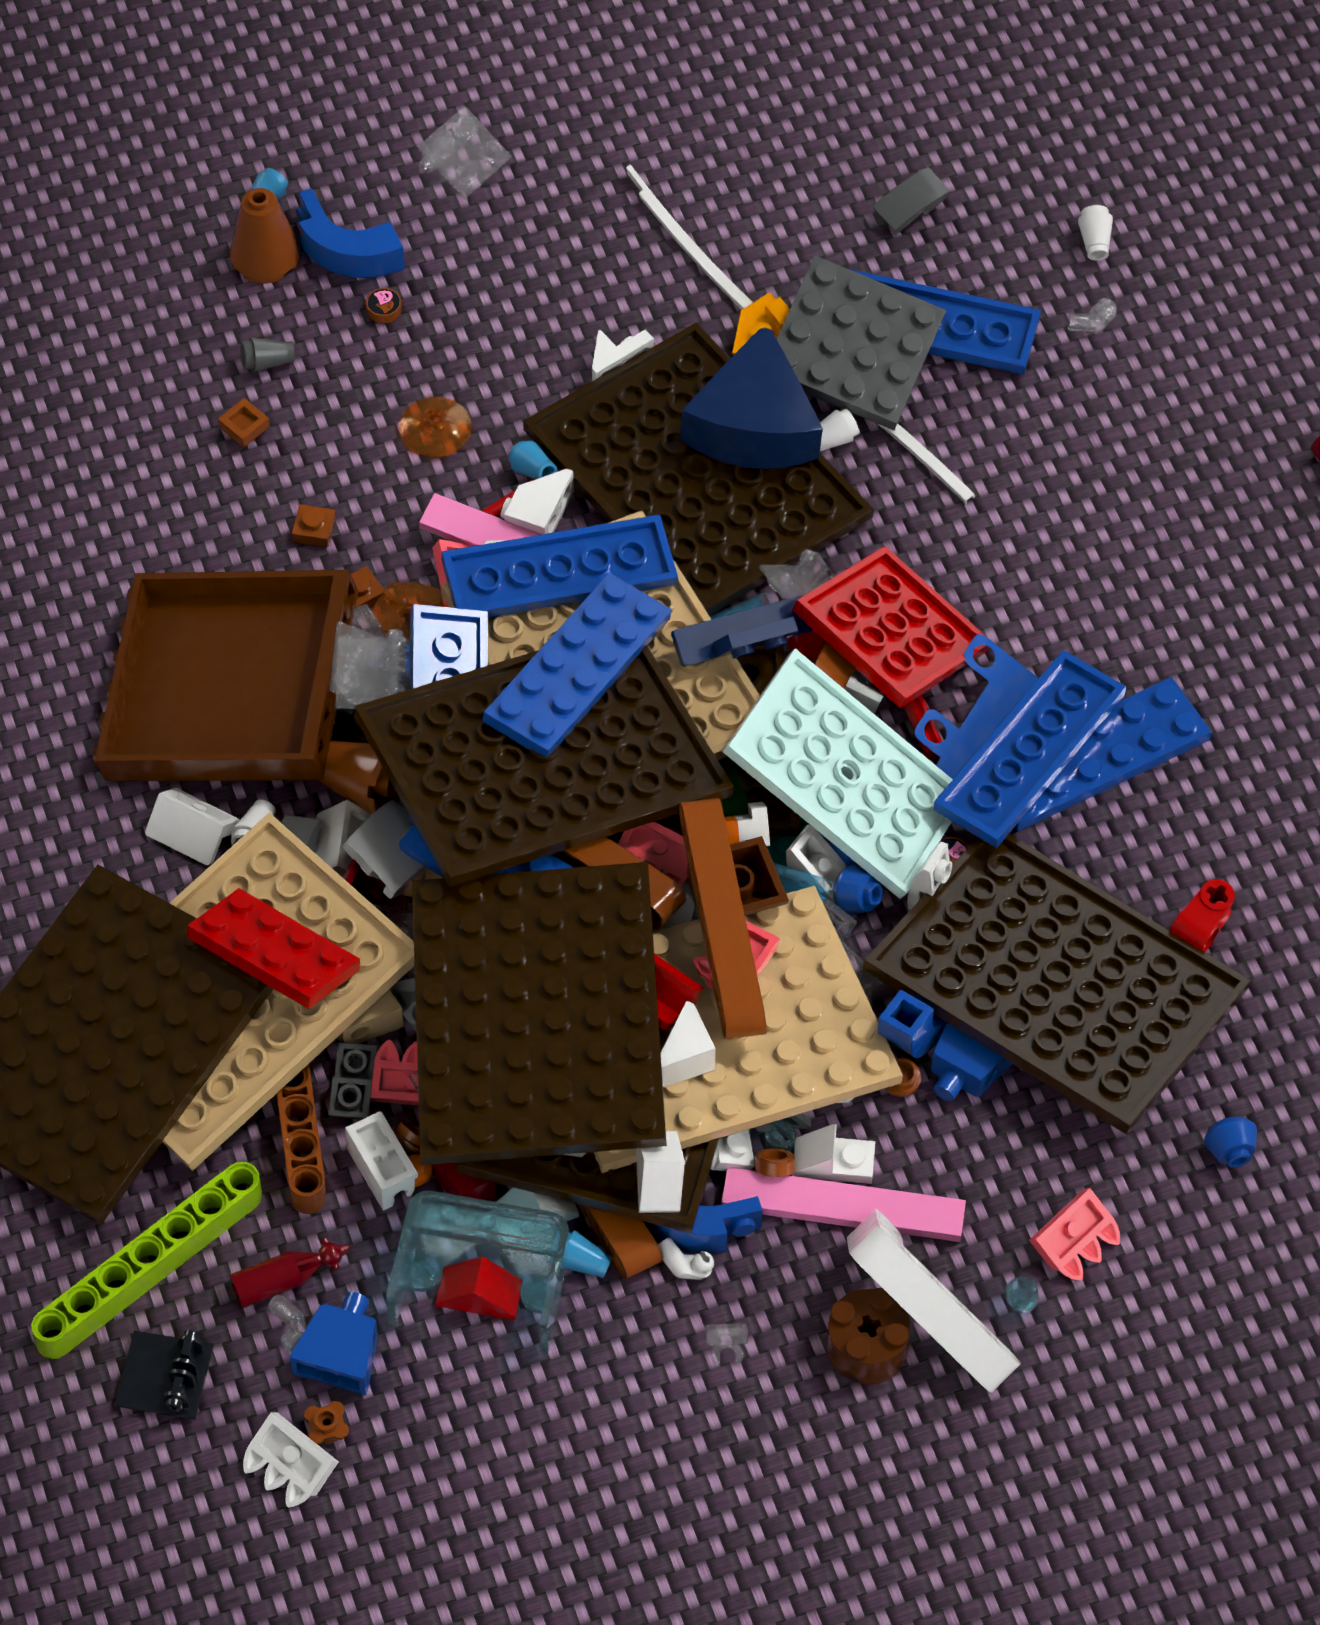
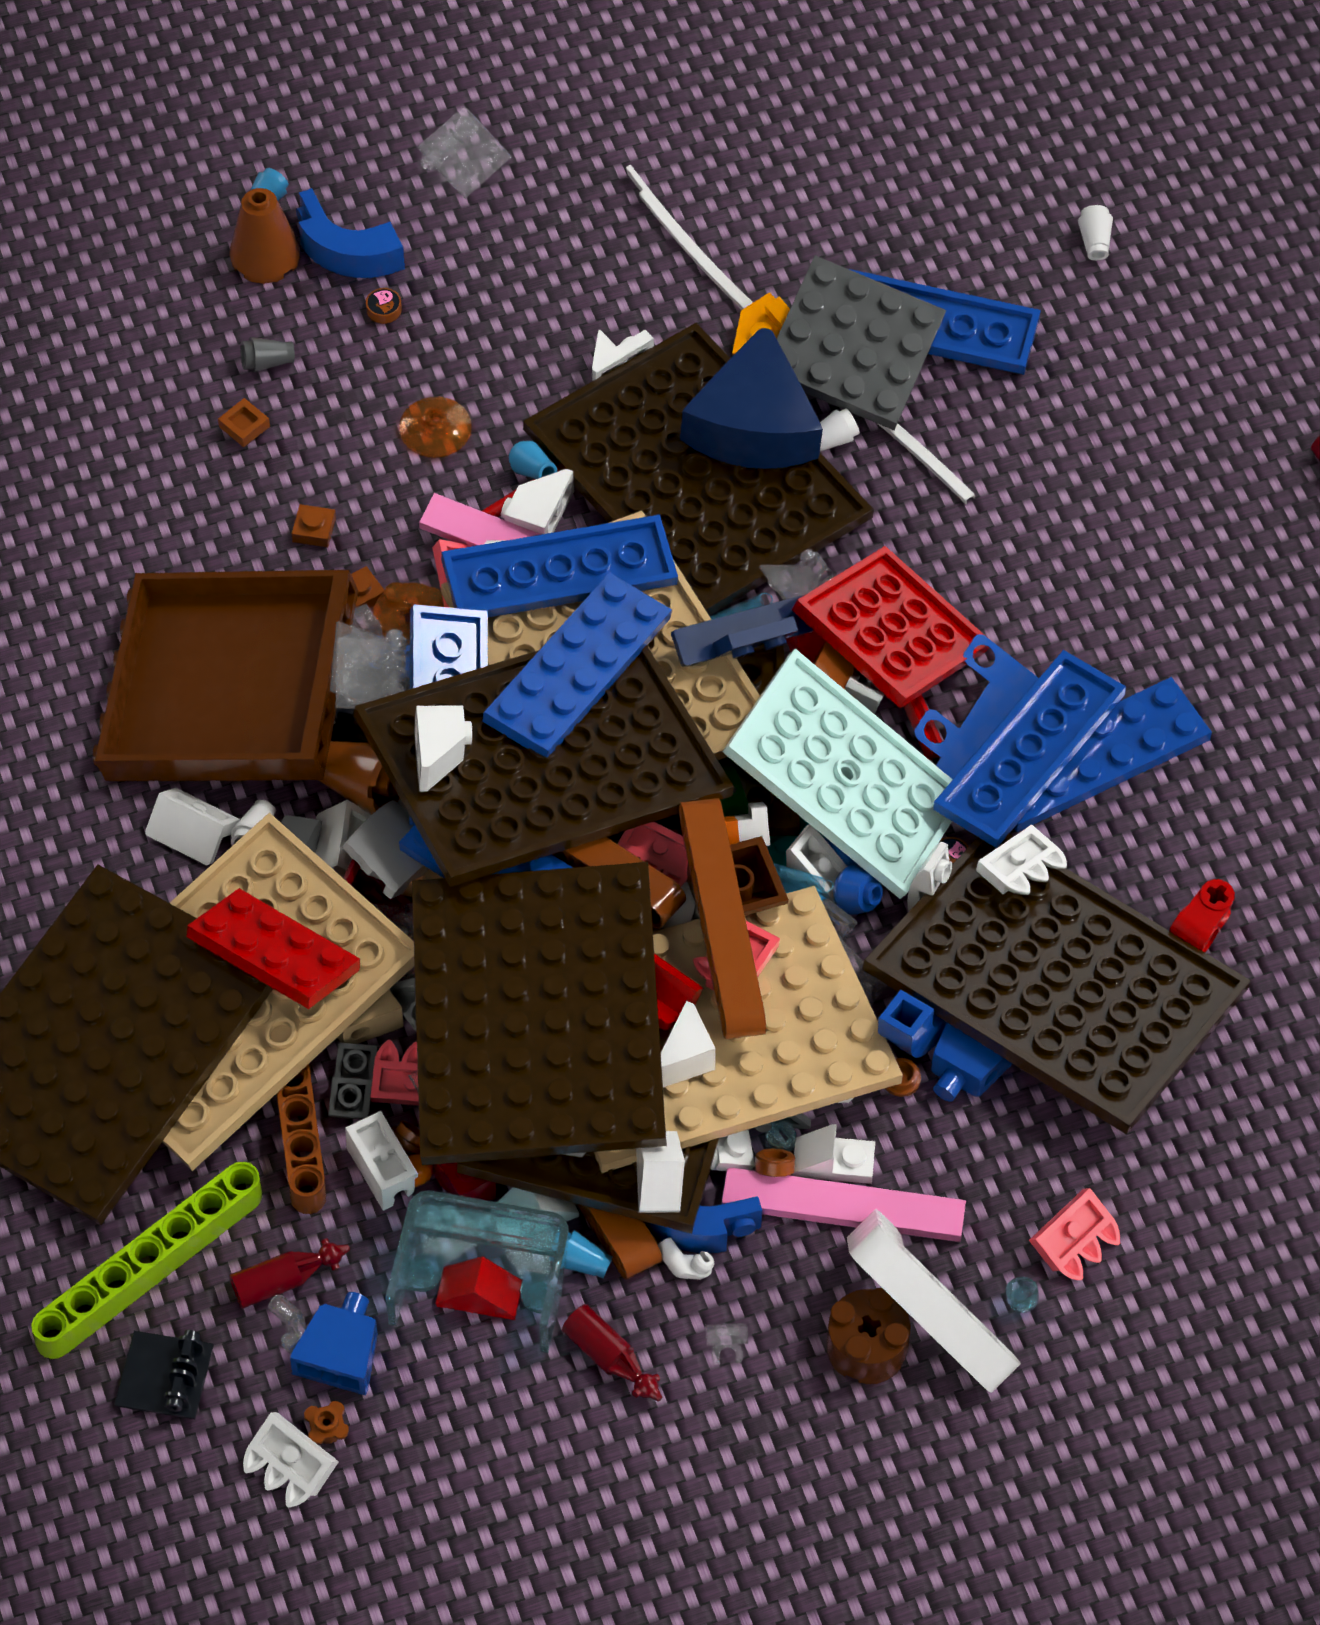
dark grey slope [872,167,951,235] -> none
clear arm [1068,298,1117,332] -> none
blue cone [1204,1116,1257,1168] -> none
none -> white slope [414,705,472,792]
none -> dark red wheel [562,1304,663,1402]
none -> white plate [976,825,1067,895]

